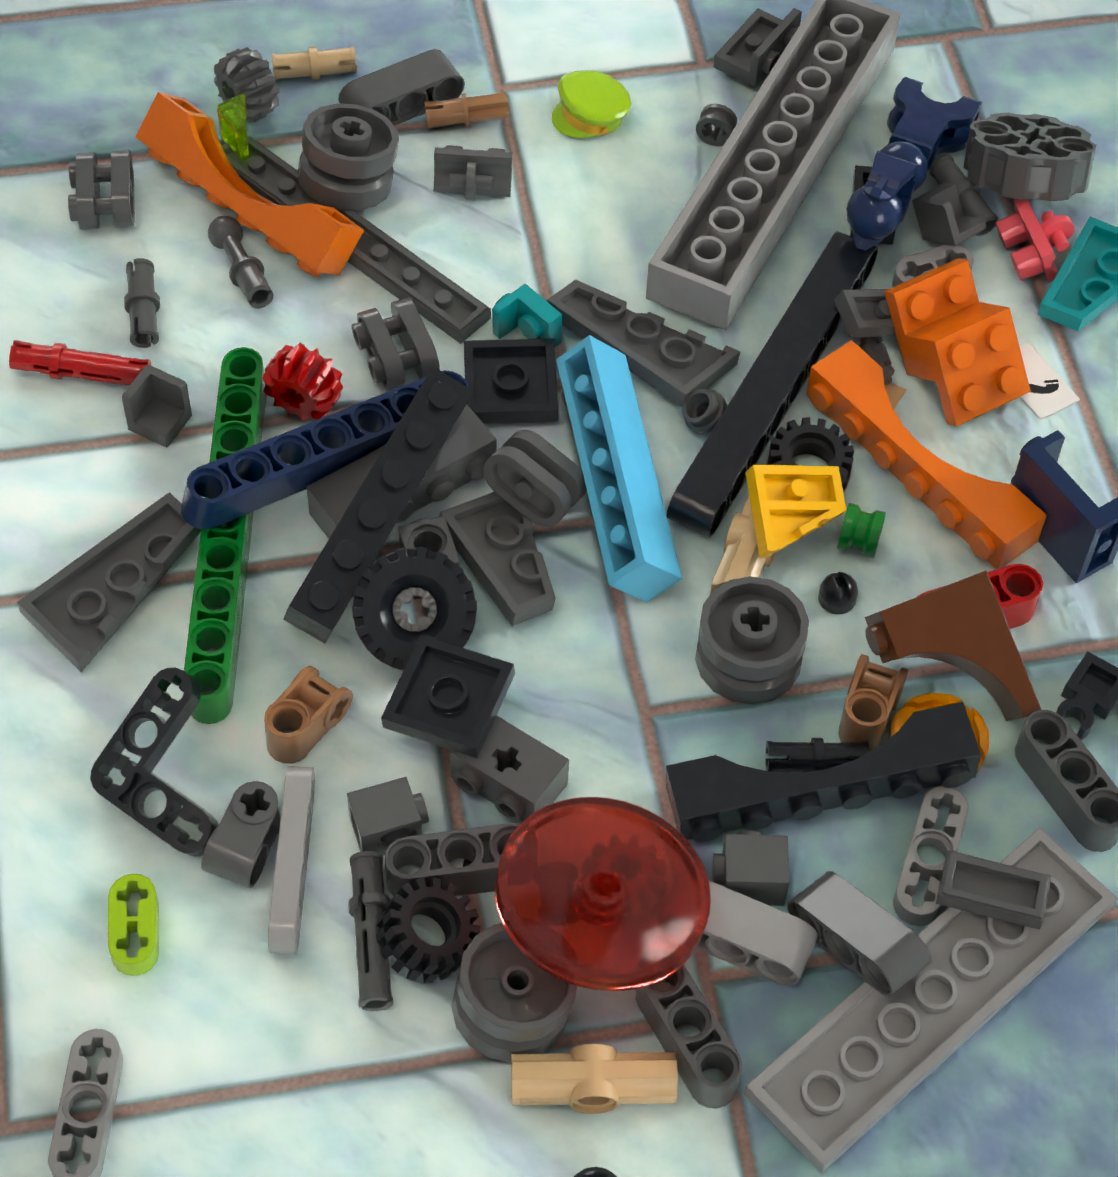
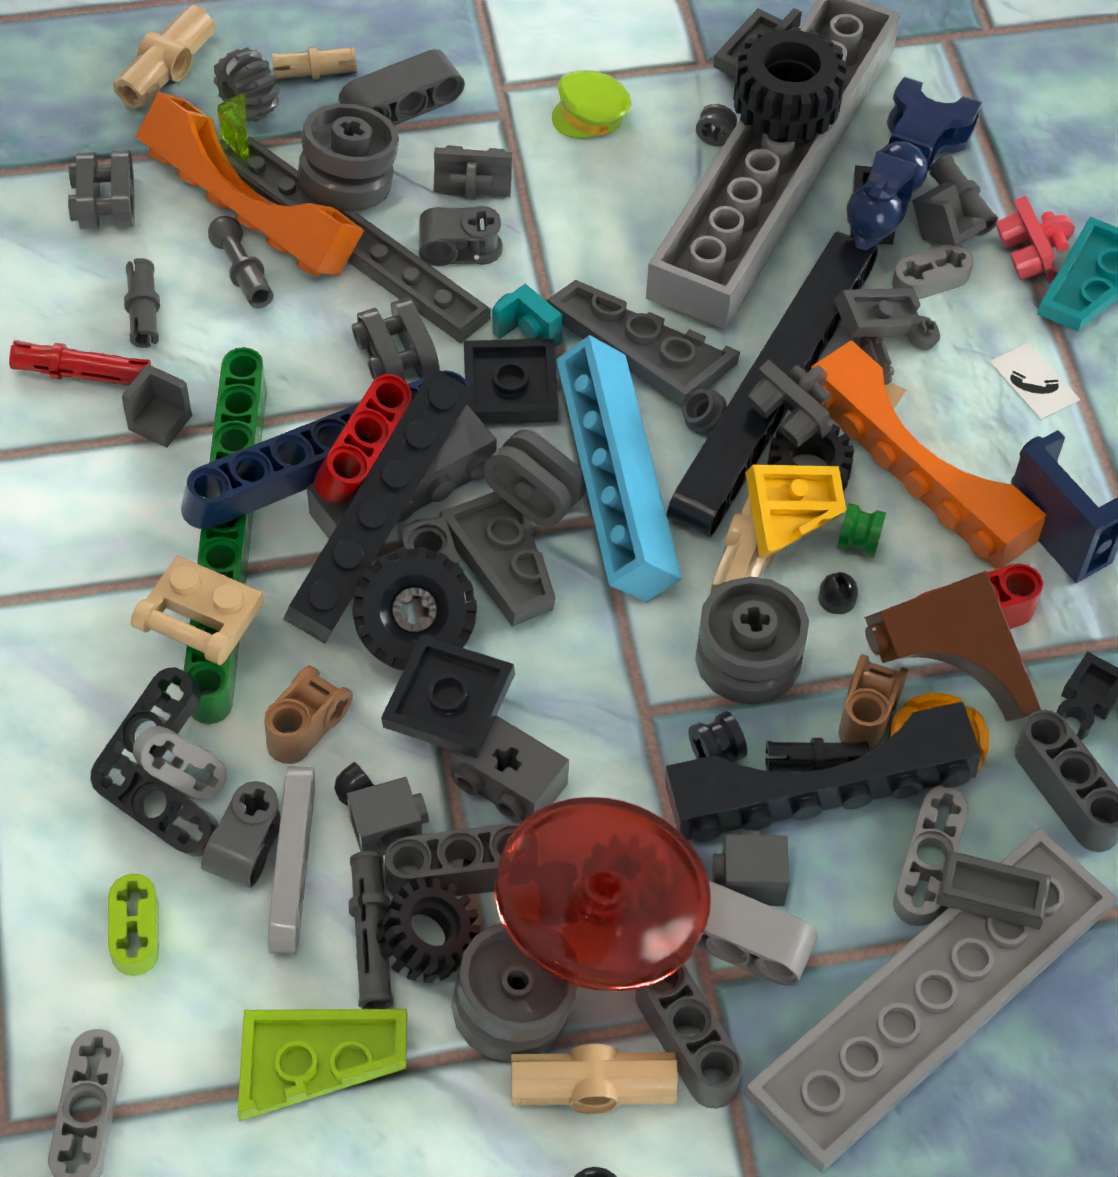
dark grey wing [17,492,201,672] -> none
red gear [262,343,343,422] -> none
medium nougat axle [424,93,509,129] -> none
beam [787,871,931,996] -> none
orange bracket [884,258,1031,426] -> none
dark grey connector [963,112,1096,202] -> none
none -> tan piece [113,4,216,110]
none -> tan plate [131,555,264,665]
none -> light grey beam [133,726,226,800]
none -> lime wing [238,1009,408,1122]
none -> red beam [314,374,412,504]
none -> black hinge [334,762,374,806]
none -> dark grey piece [419,206,503,266]
none -> black wheel [688,711,748,761]
none -> black tyre [733,27,846,142]
none -> dark grey hips [748,359,832,447]

